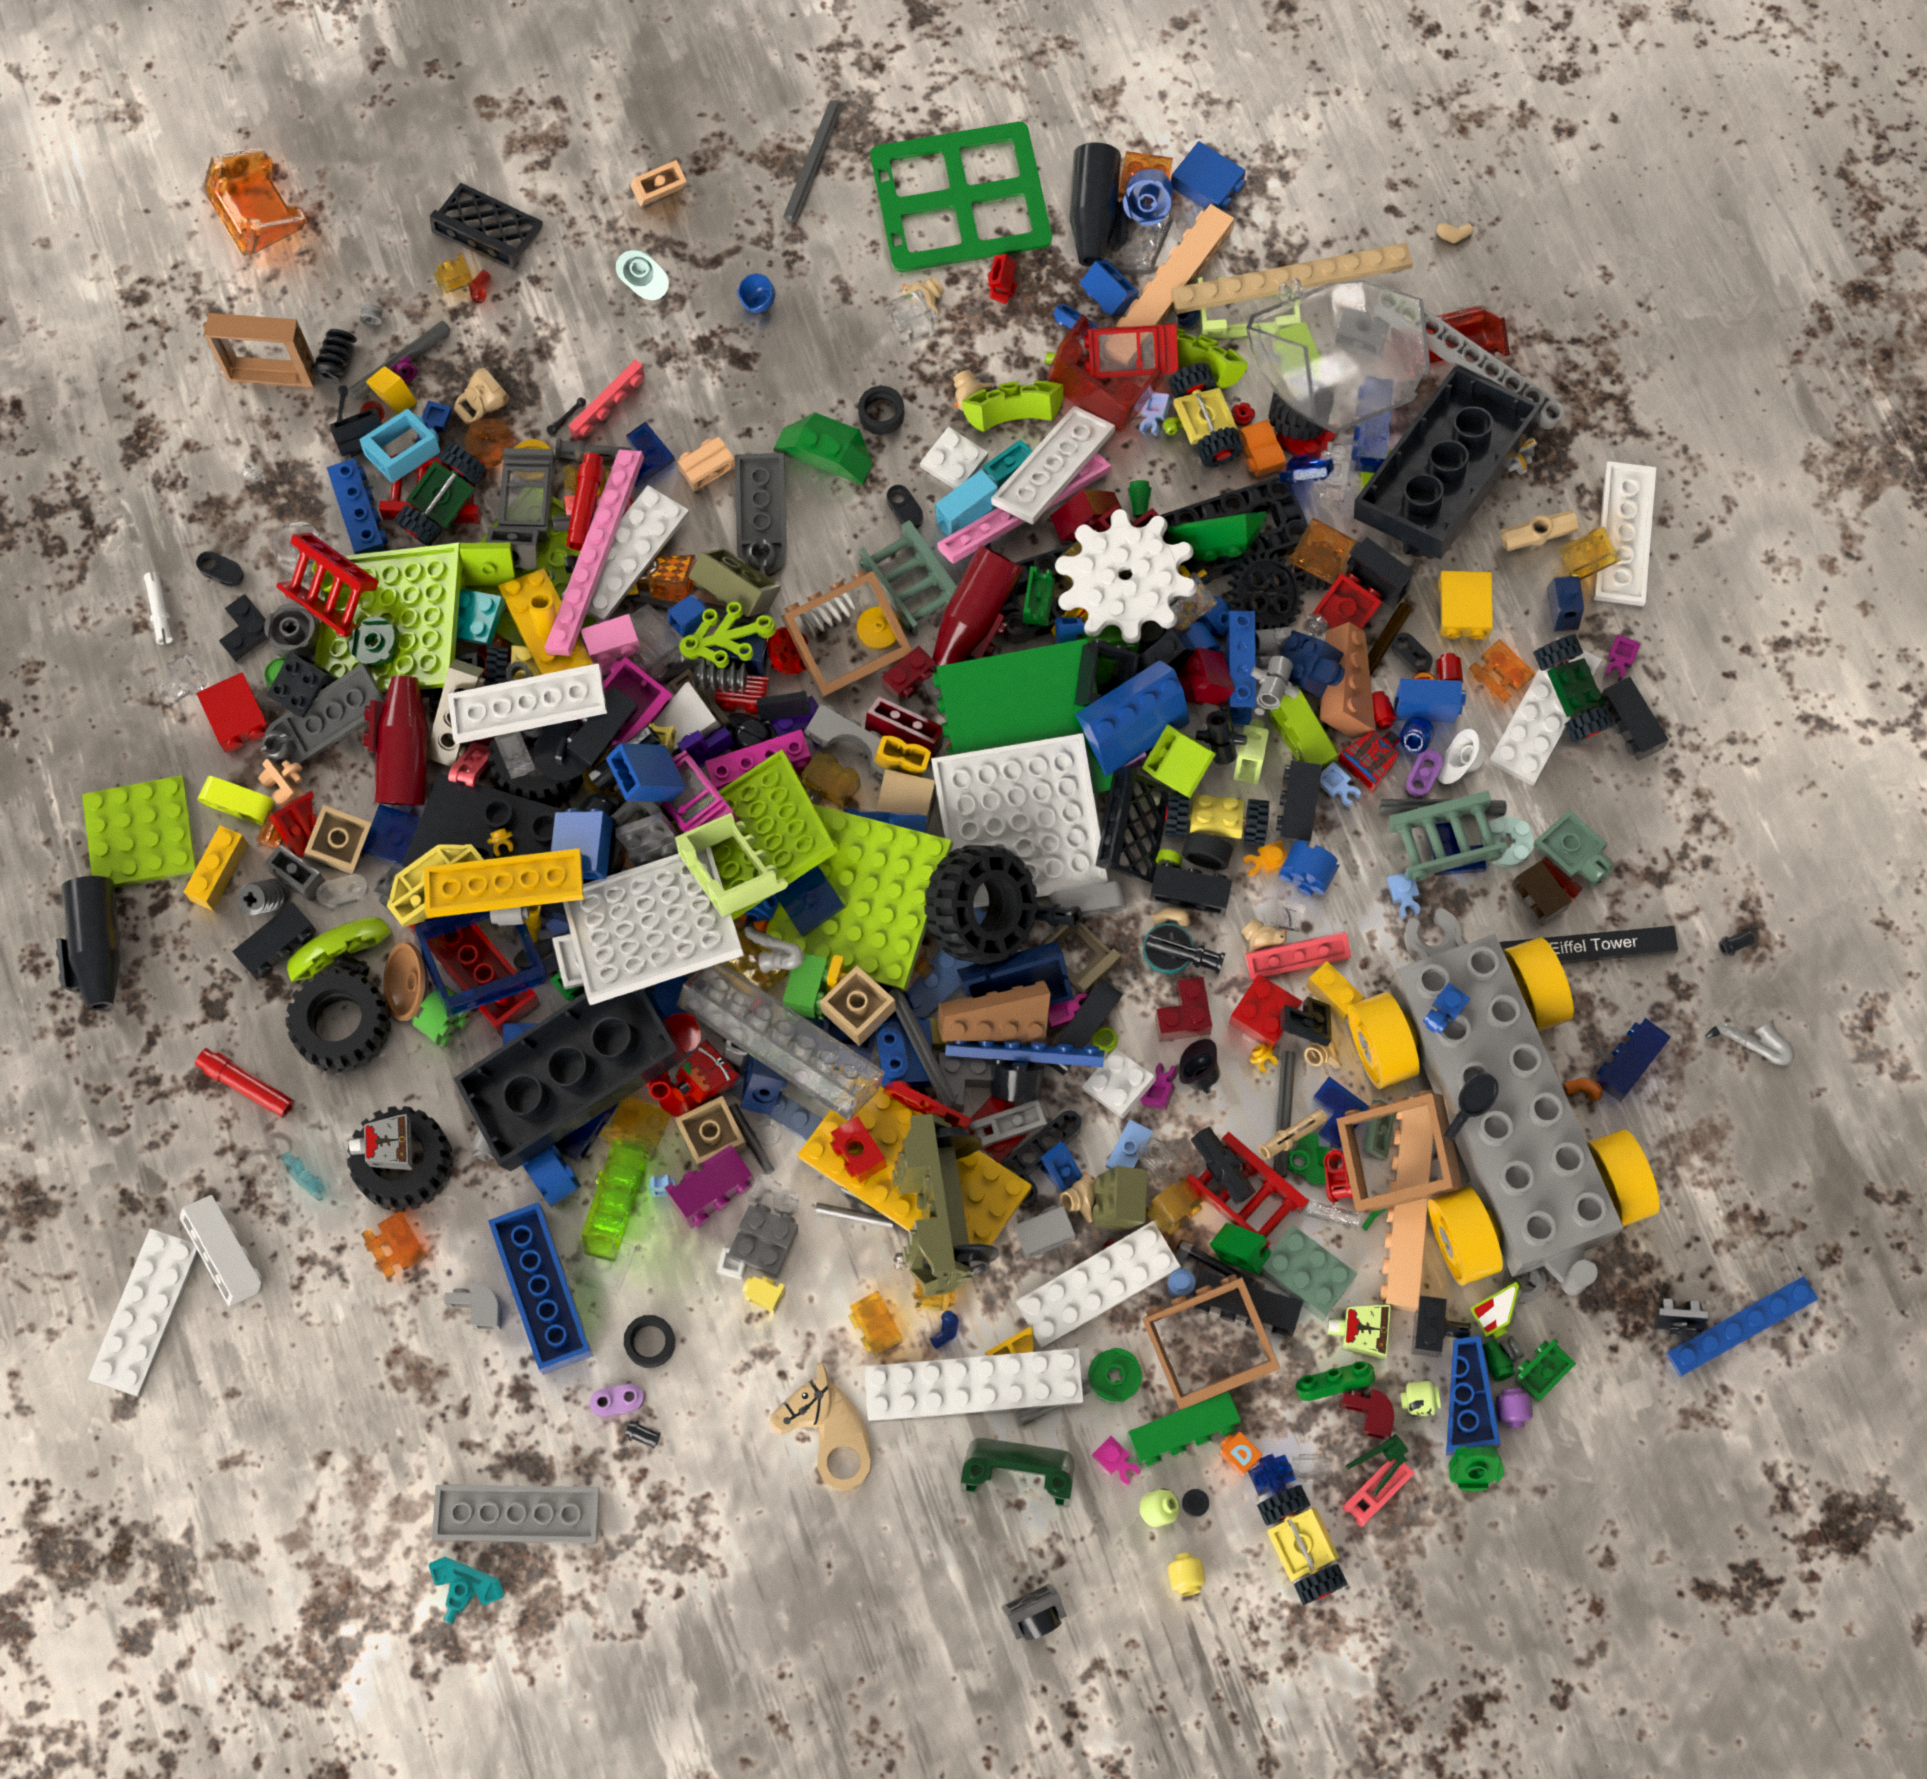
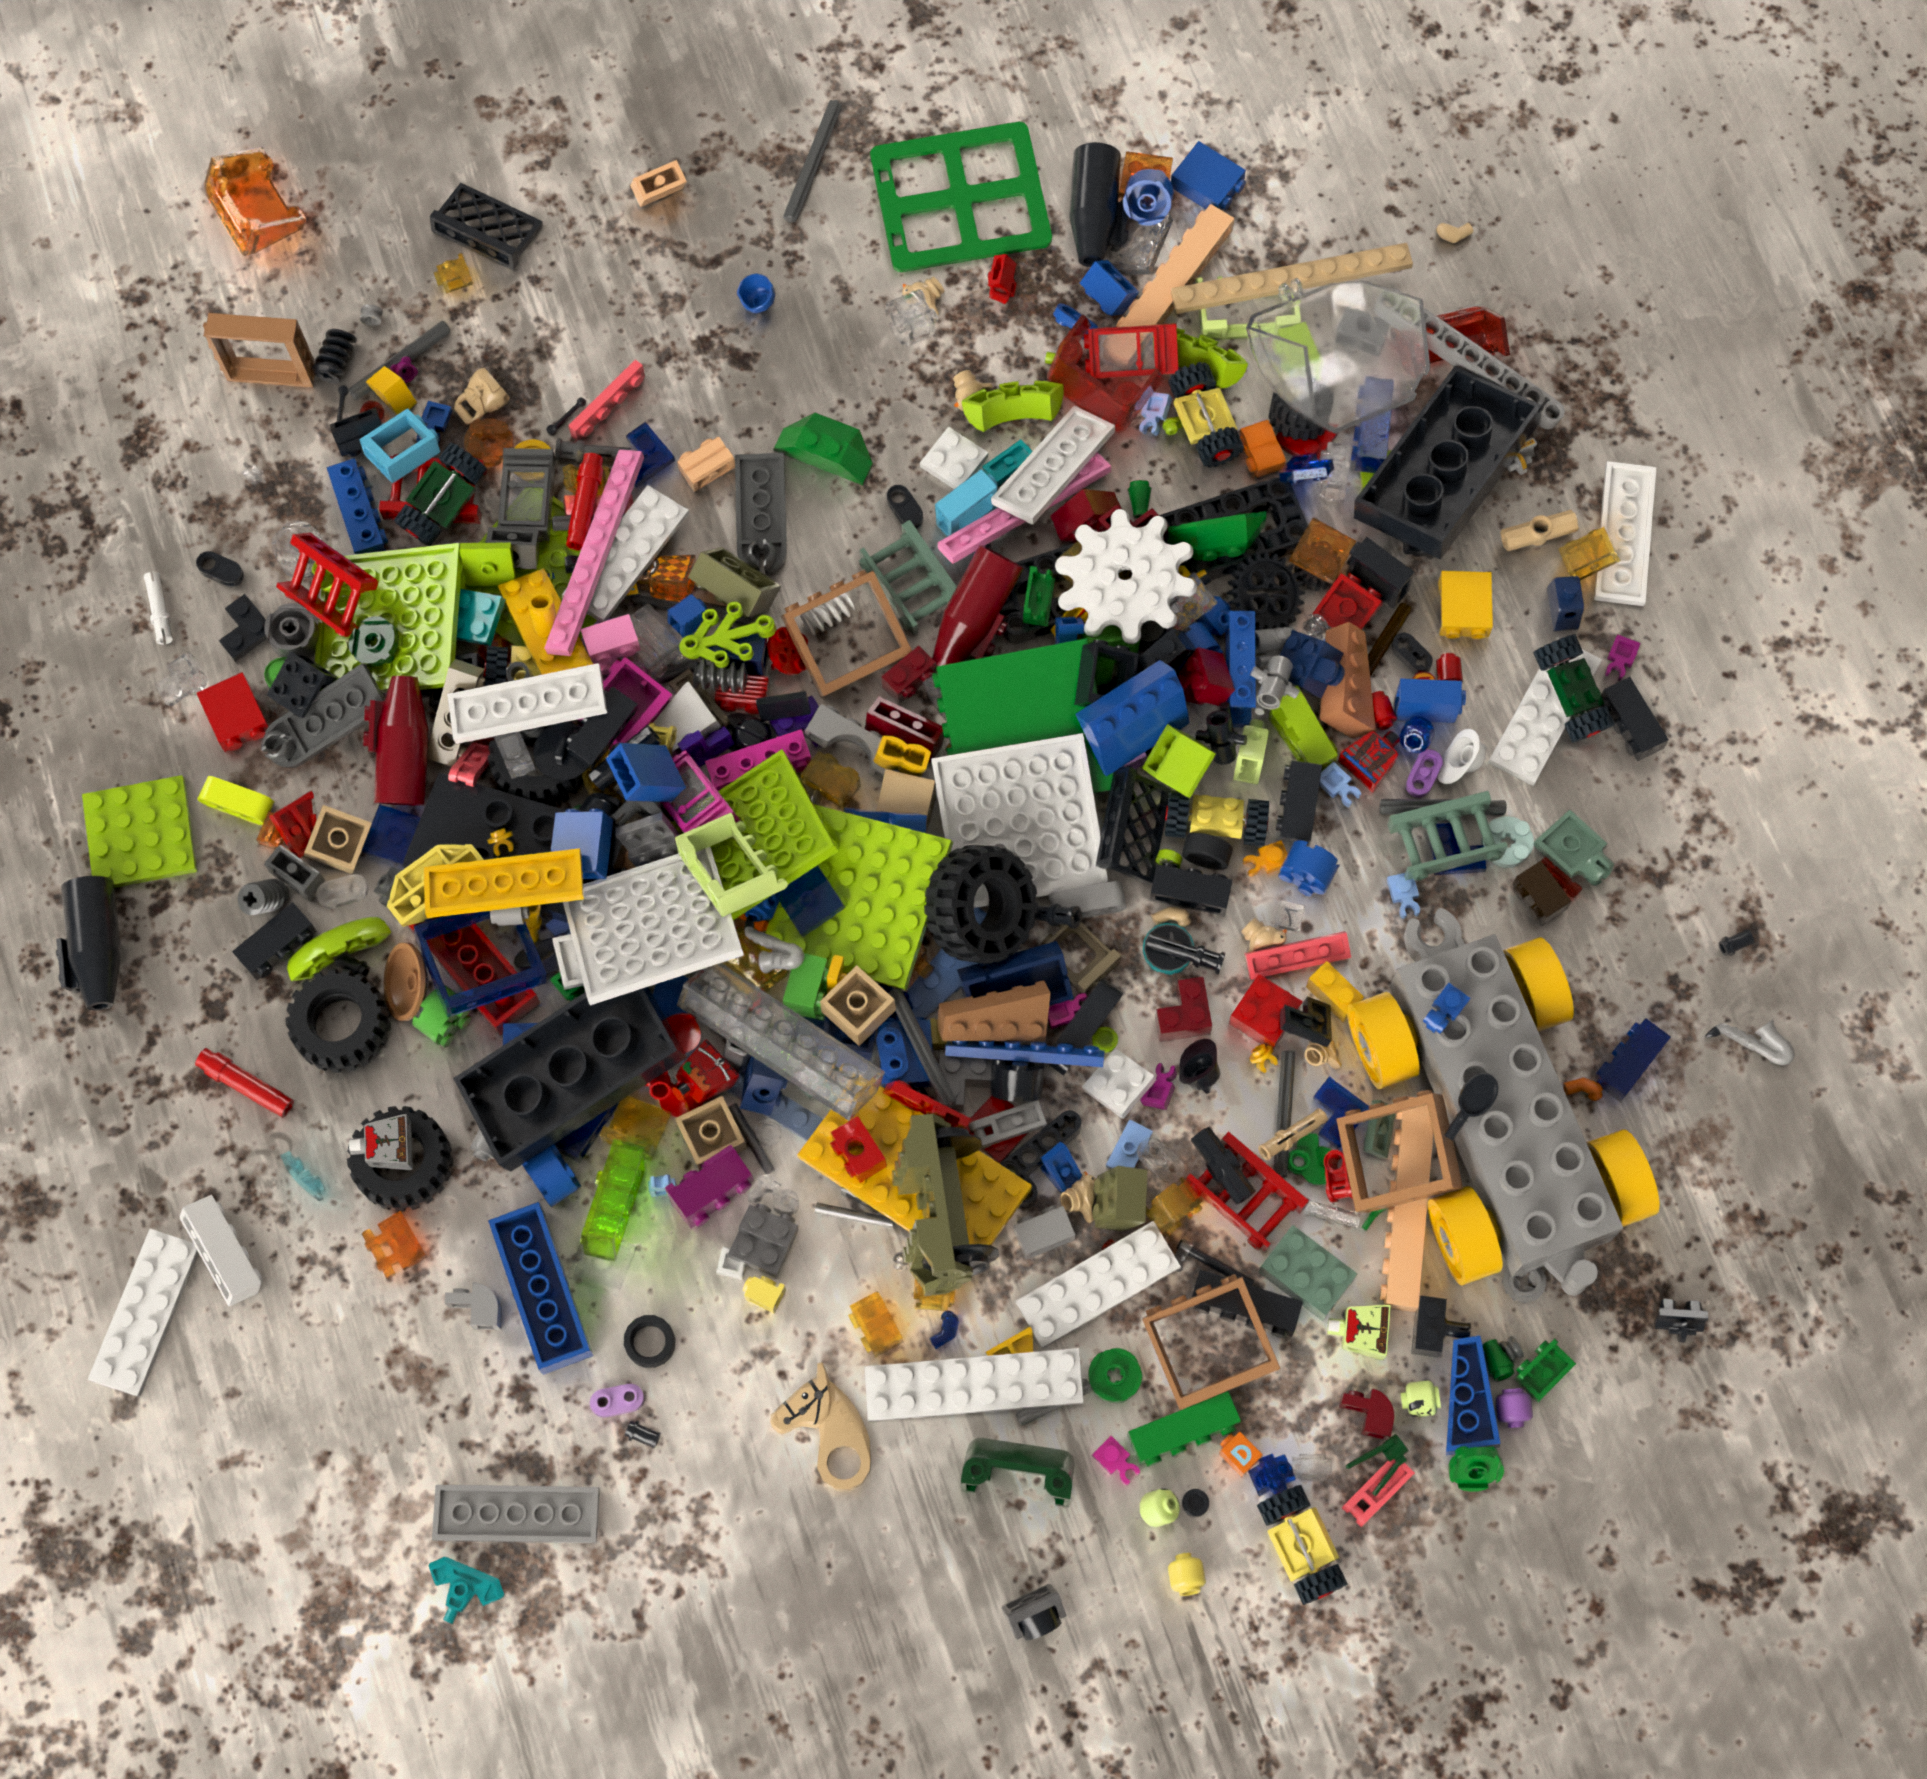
yellow brick [184,825,249,911] -> none
light nougat hips [258,759,304,806] -> none
clear red arm [468,270,491,304] -> none
light aqua piece [616,250,669,300] -> none
yellow piece [857,606,902,650] -> none
black tyre [858,385,905,435] -> none
medium blue brick [1167,1269,1195,1299] -> none
dark blue plate [1177,310,1200,328] -> none
green hinge [1210,1222,1271,1275] -> none
red plate [1231,402,1255,426] -> none
green plate [1295,1361,1376,1401] -> none
clear orange plate [1469,639,1535,703] -> none
slope [1470,1282,1523,1339] -> none
black tile [1499,926,1678,963] -> none
blue plate [1666,1276,1818,1377] -> none

